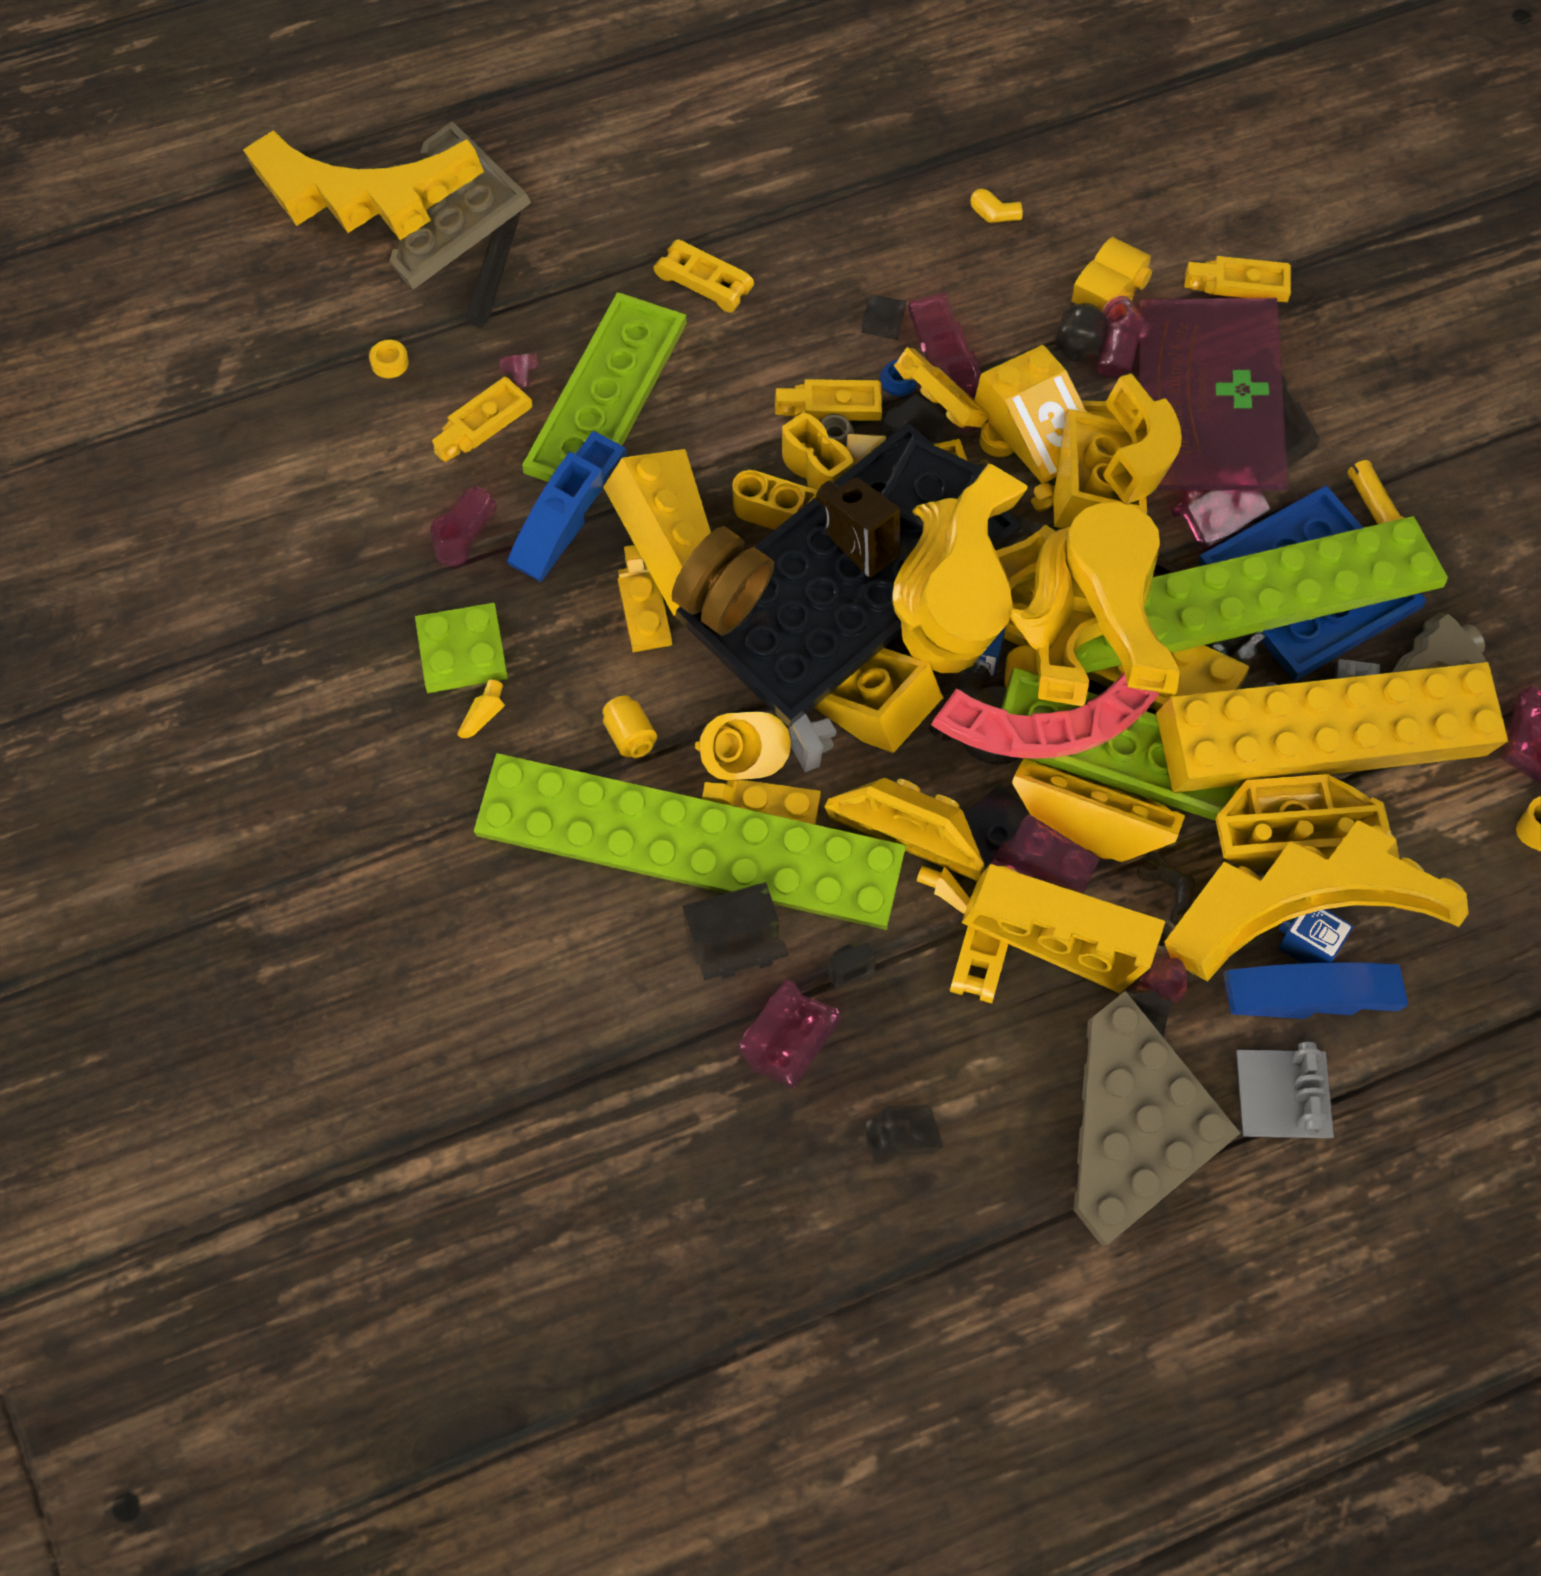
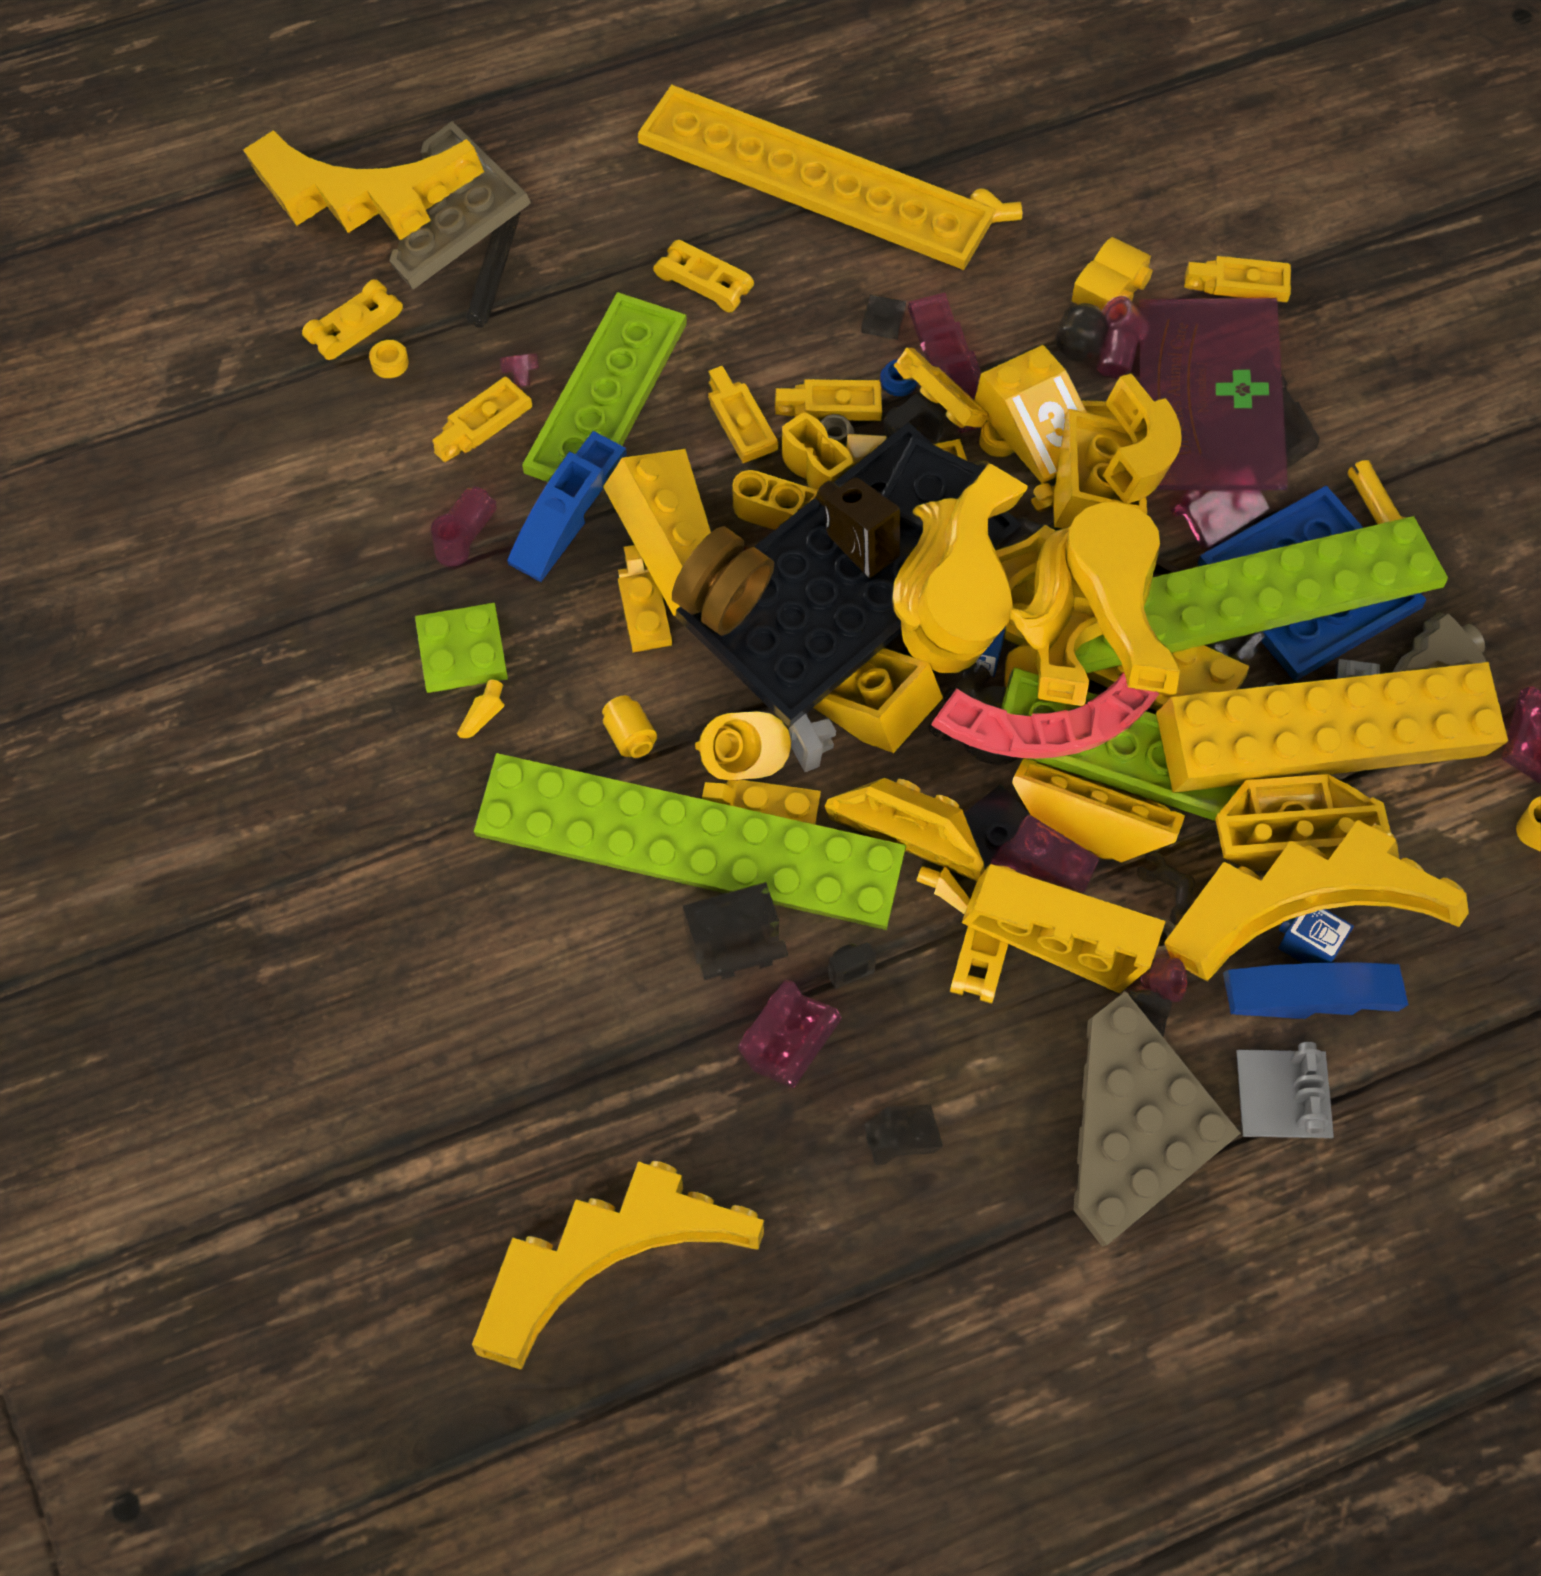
none -> yellow plate [302,279,403,360]
none -> yellow arch [472,1161,764,1370]
none -> yellow plate [638,85,996,270]
none -> yellow hinge [708,365,778,464]

